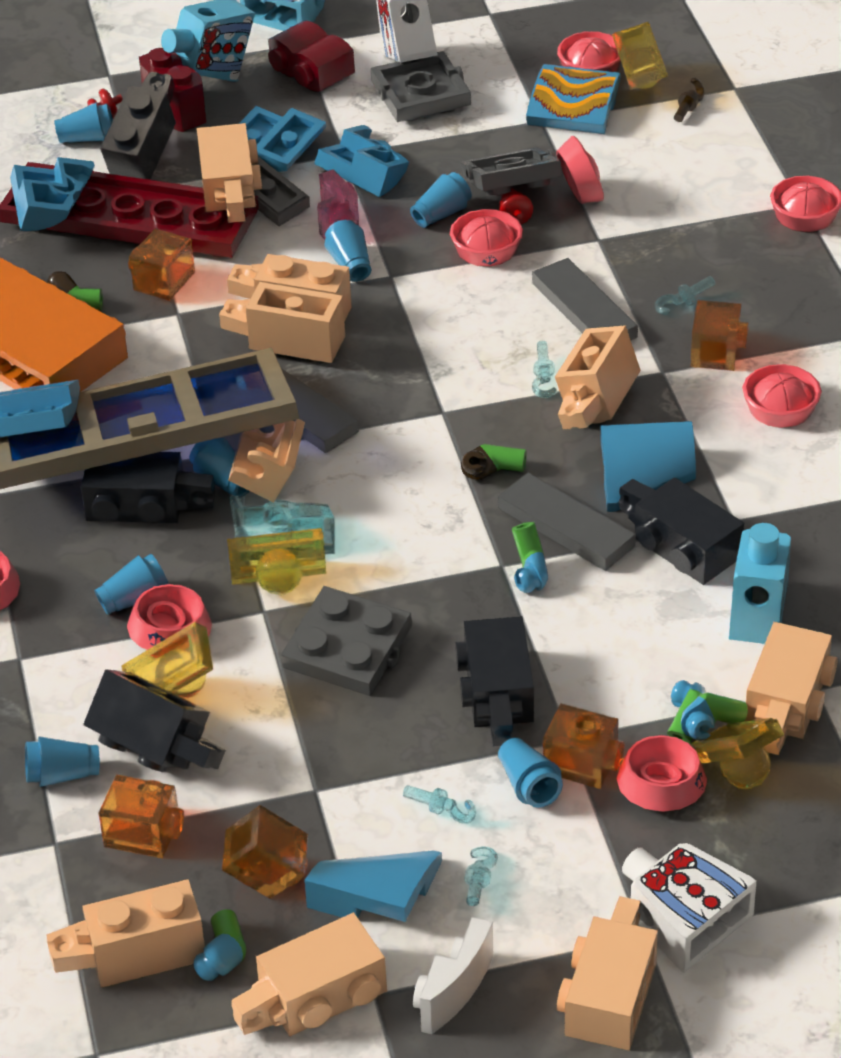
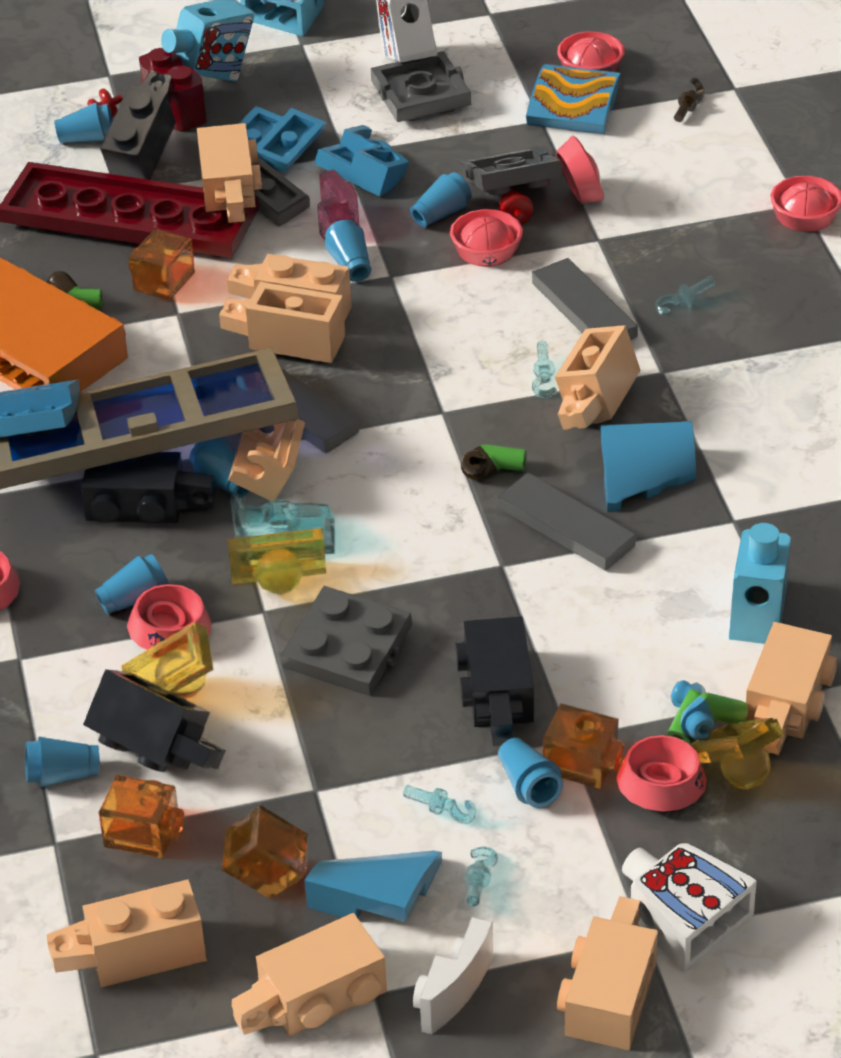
dark azure slope [10,157,95,231] -> none
dark azure arm [193,909,246,981] -> none
dark red brick [268,20,355,92] -> none
arm [512,522,548,593] -> none
clear yellow tile [612,21,668,90] -> none
black hinge [619,477,745,585] -> none
clear orange brick [690,300,749,371] -> none
coral hat [742,364,822,428] -> none

